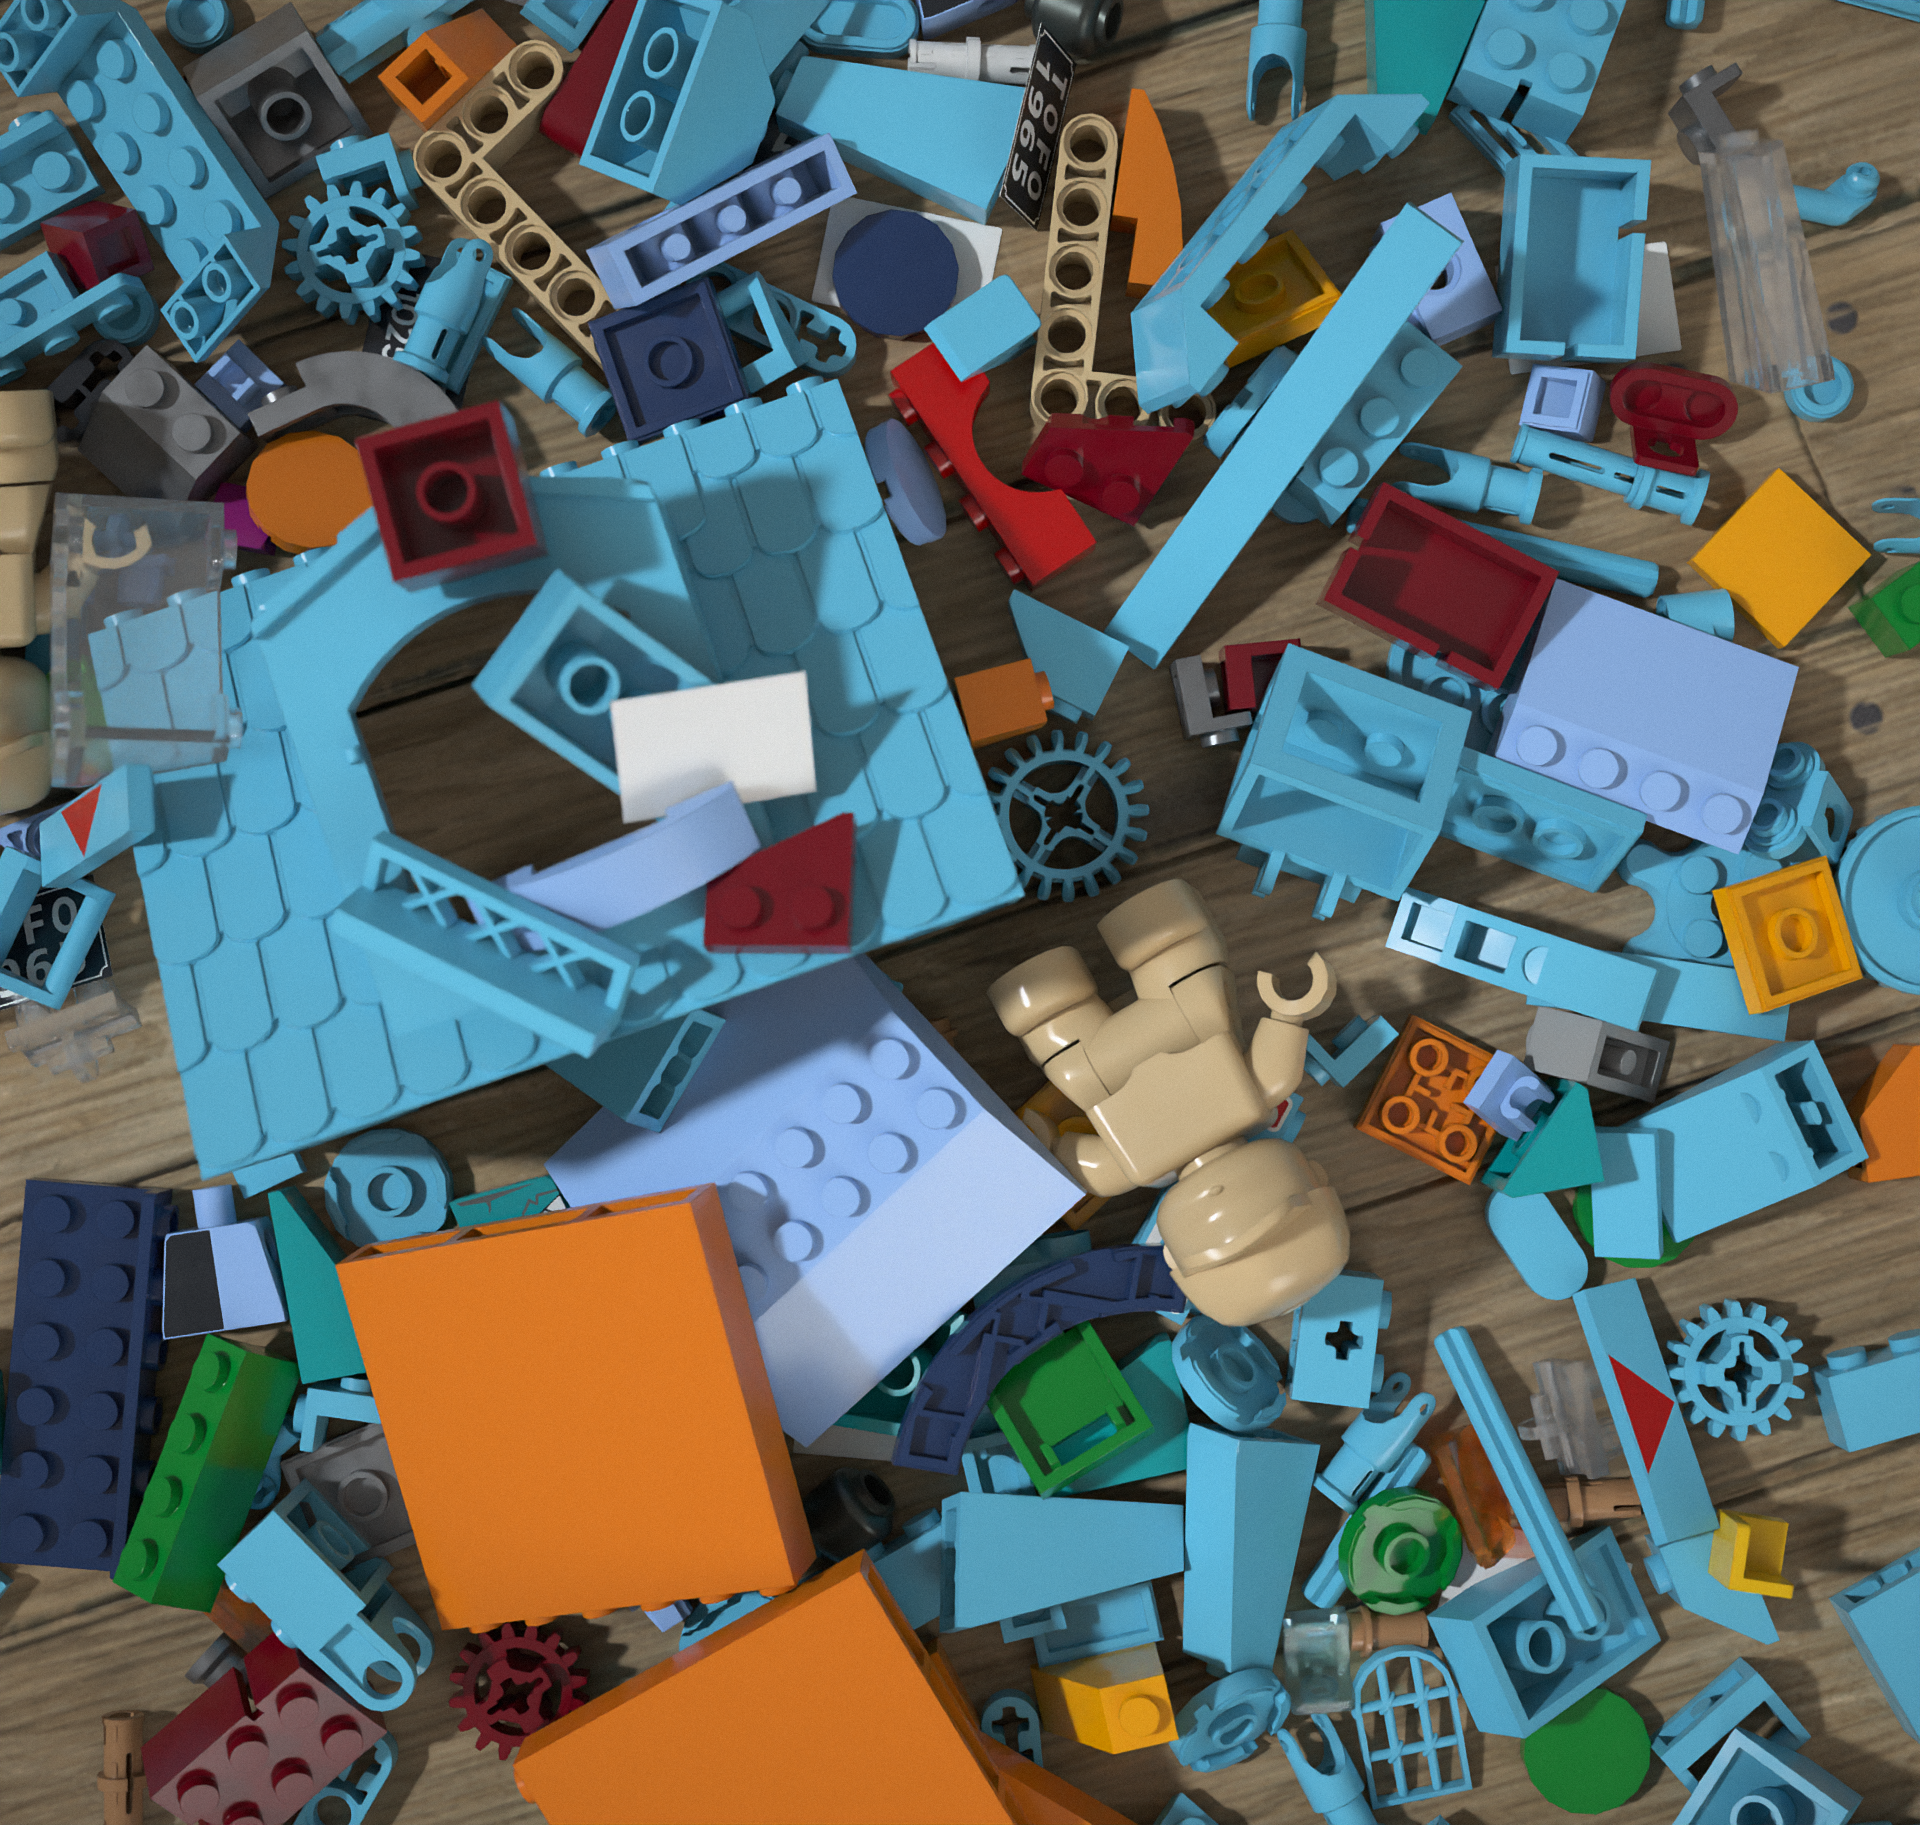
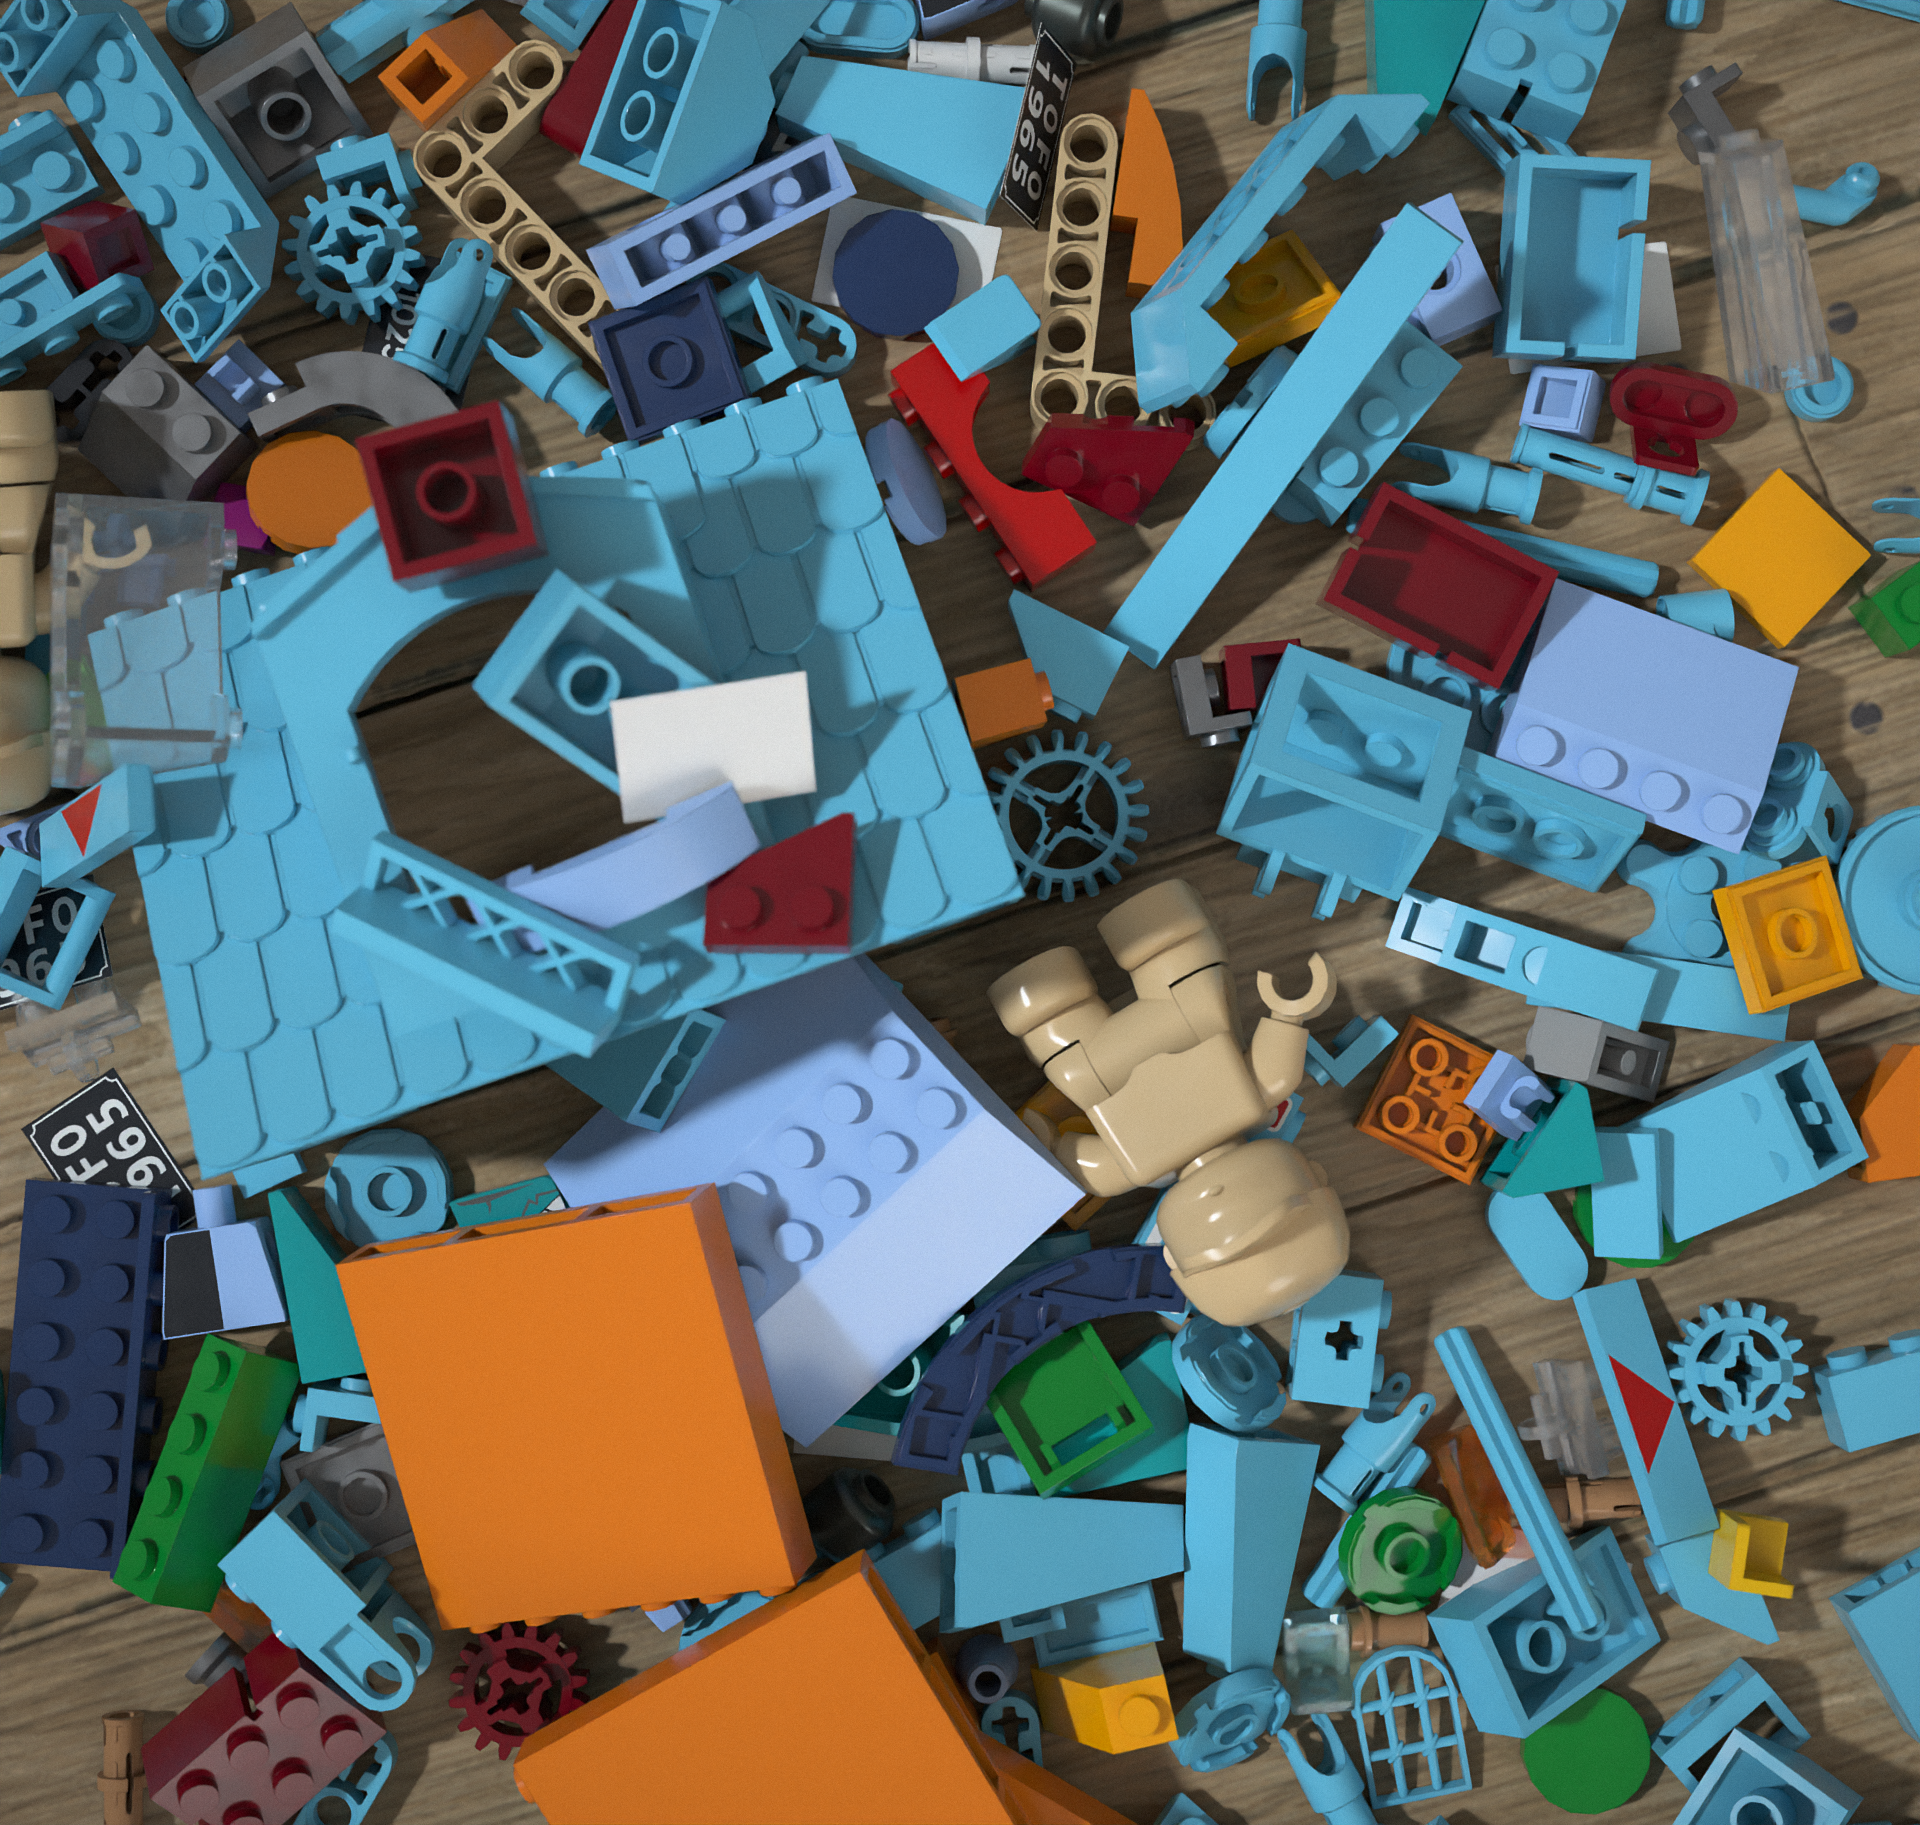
none -> black sticker [21,1067,197,1230]
none -> sand blue cone [955,1634,1019,1704]

